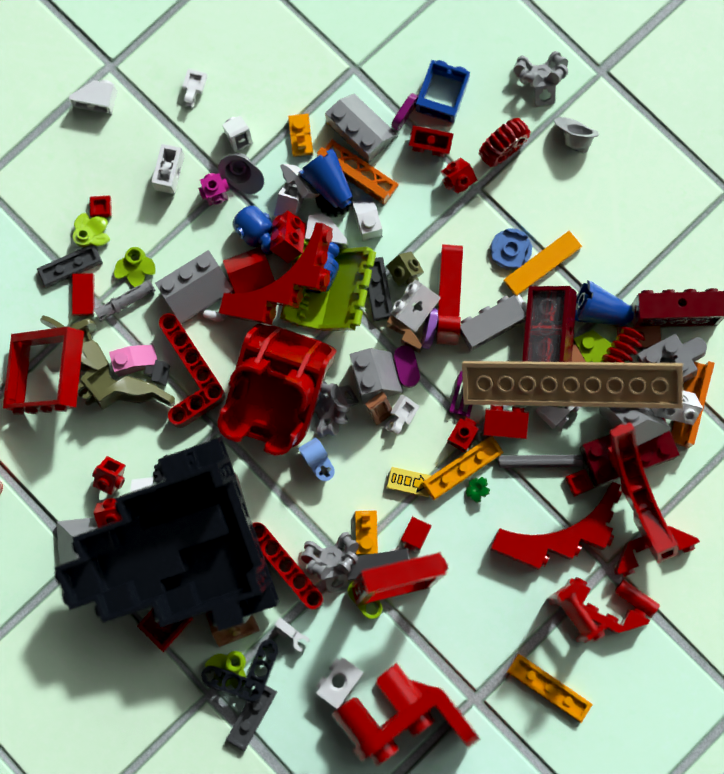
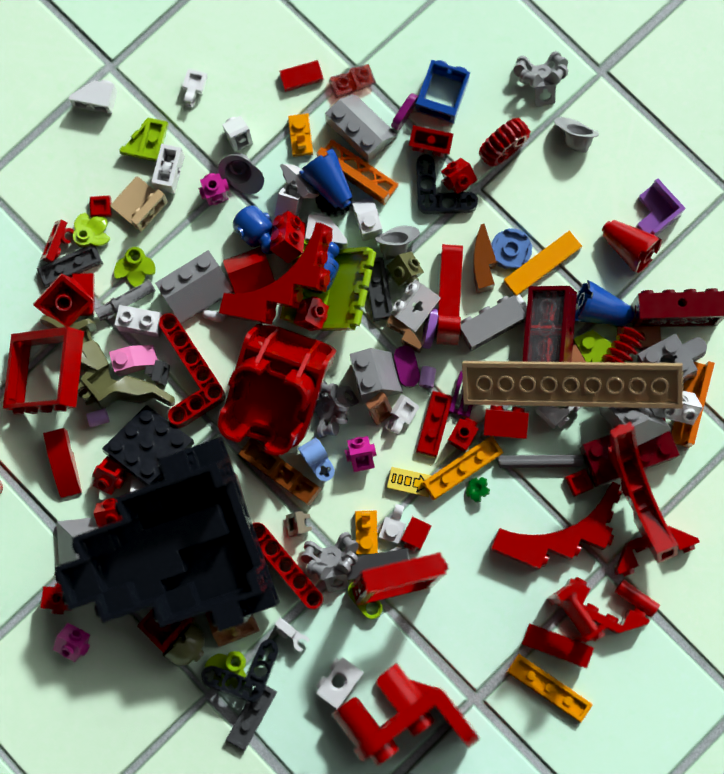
none -> red slope [33,273,94,327]
none -> red plate [40,220,74,263]
none -> red brick [41,583,71,615]
none -> red slope [43,428,82,498]
none -> dark pink brick [53,623,90,662]
none -> lavender hinge [86,408,110,428]
none -> black plate [102,405,194,486]
none -> tan bracket [110,176,168,232]
none -> white brick [115,305,162,338]
none -> lime wing [119,117,169,162]
none -> olive cylinder [162,622,205,666]
none -> dark orange slope [239,438,322,507]
none -> red tile [279,60,324,92]
none -> dark tan tile [286,511,312,537]
none -> red brick [294,296,329,331]
none -> clear red slope [329,64,376,99]
none -> dark pink brick [345,436,377,472]
none -> light grey piece [375,226,420,260]
none -> white plate [379,504,406,544]
none -> black beam [416,154,478,214]
none -> red tile [416,391,453,458]
none -> lavender hinge [419,366,436,388]
none -> dark orange slope [473,223,497,294]
none -> red slope [522,624,594,669]
none -> red cone [602,220,662,273]
none -> medium lavender panel [636,178,686,236]

